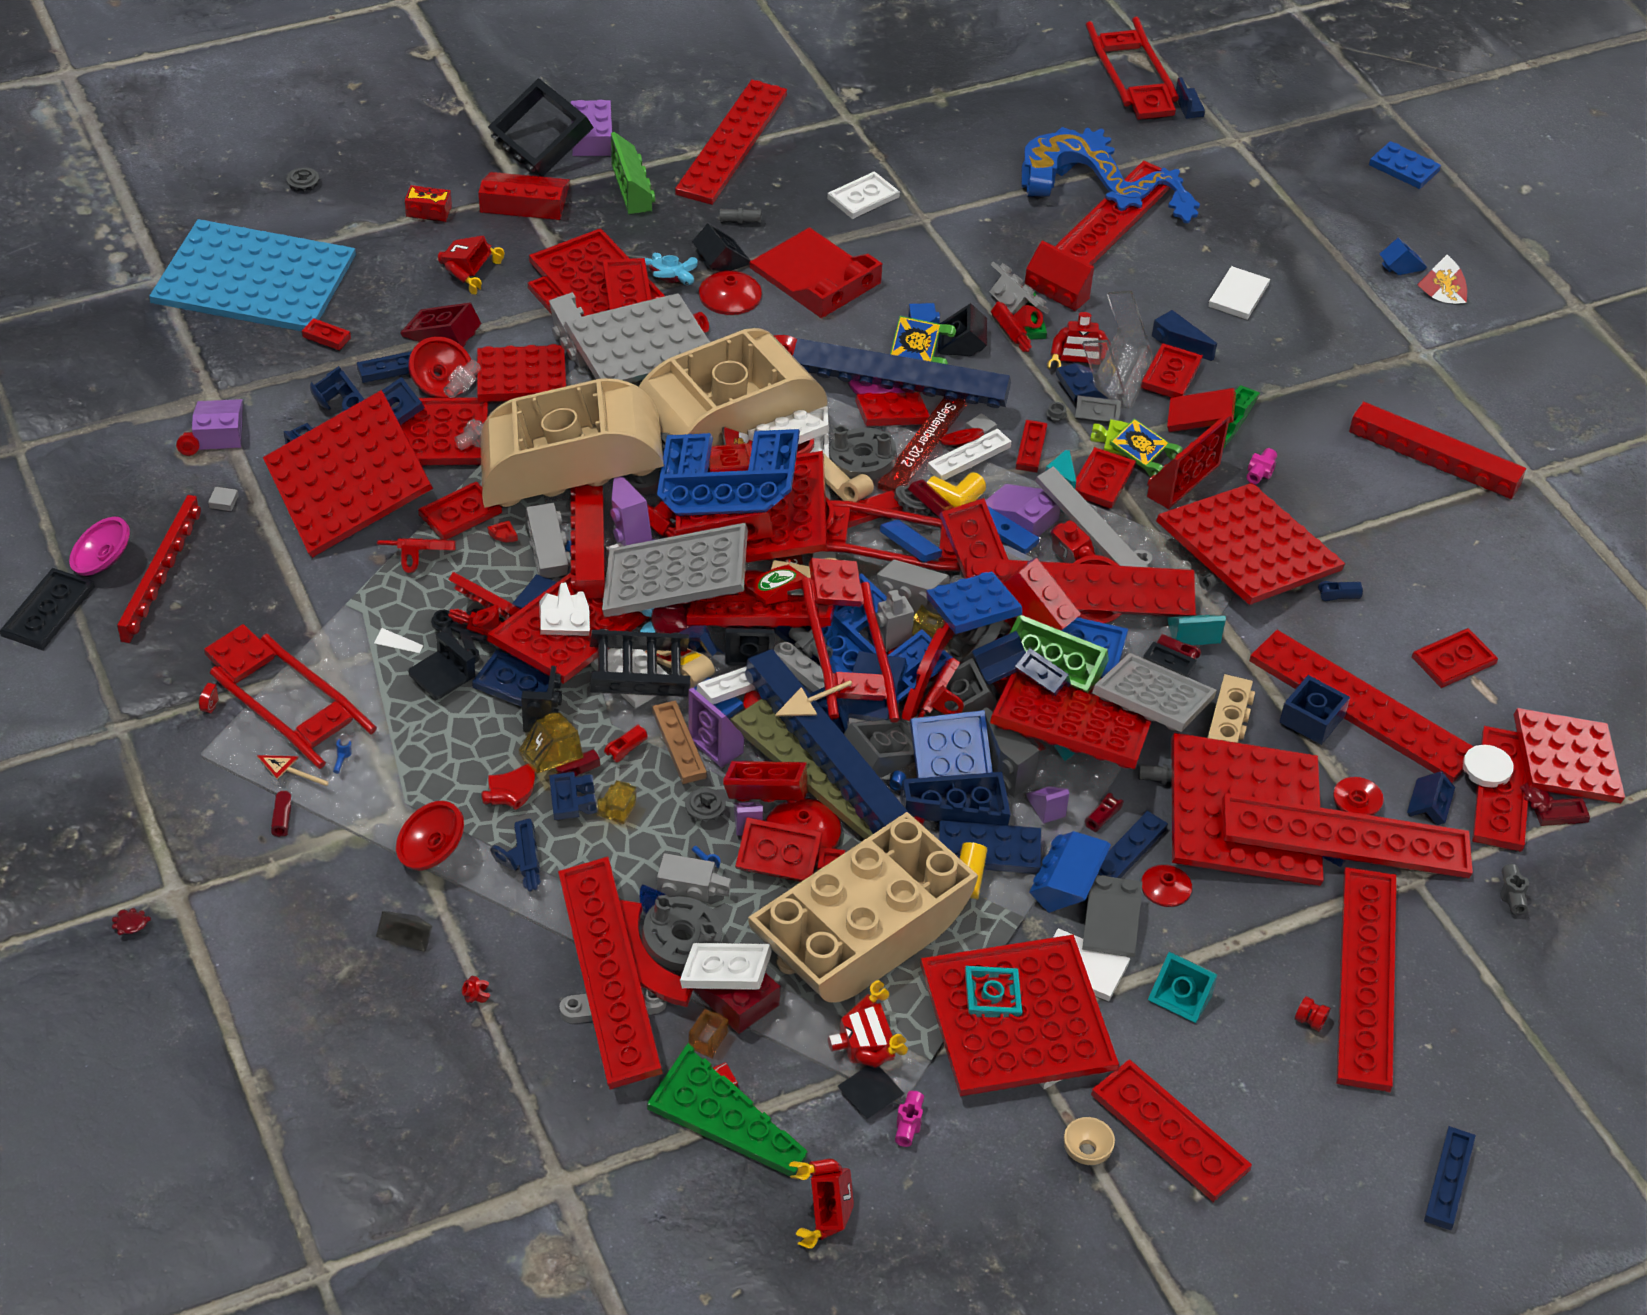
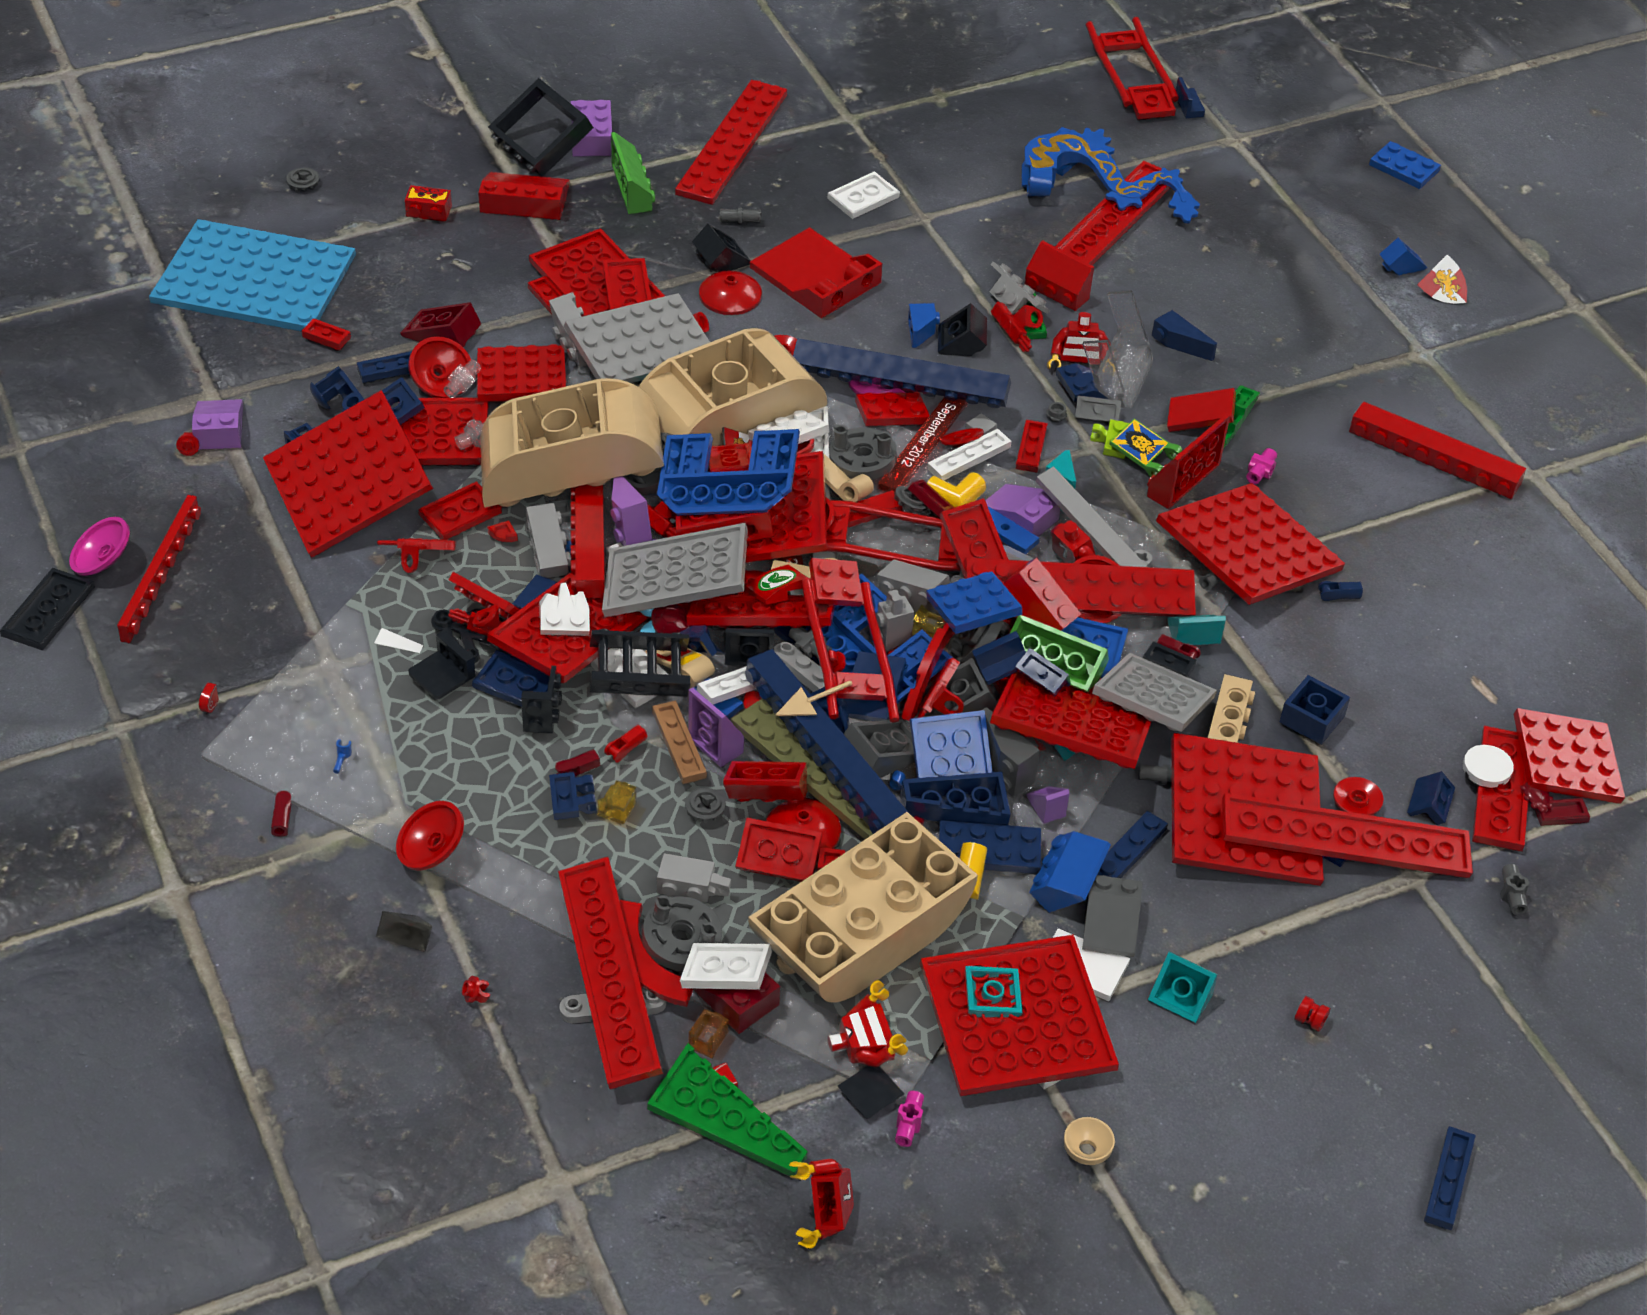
dark red piece [112,908,151,935] -> none
red plate [204,624,377,769] -> none
light grey tile [208,487,238,511] -> none
piece [257,755,329,786] -> none
red torso [438,235,504,294] -> none
red arm [481,764,535,810] -> none
dark blue piece [490,818,541,892] -> none
clear yellow slope [519,713,583,774] -> none
clear blue tile [639,884,665,914] -> none
medium azure animal [645,253,698,285] -> none
blue hand [692,846,721,868] -> none
medium lavender slope [733,801,763,836] -> none
blue tile [880,520,943,563] -> none
flag [890,316,956,364] -> none
red plate [1075,447,1136,509] -> none
dark red bar [1085,792,1124,832] -> none
red plate [1091,1059,1252,1203] -> none
red plate [1141,343,1203,398] -> none
red dish [1141,865,1192,907] -> none
white tile [1208,266,1270,320] -> none
red plate [1249,630,1474,783] -> none
red plate [1336,867,1396,1092] -> none
red tile [1412,628,1498,688] -> none
none -> red plate [819,650,846,674]

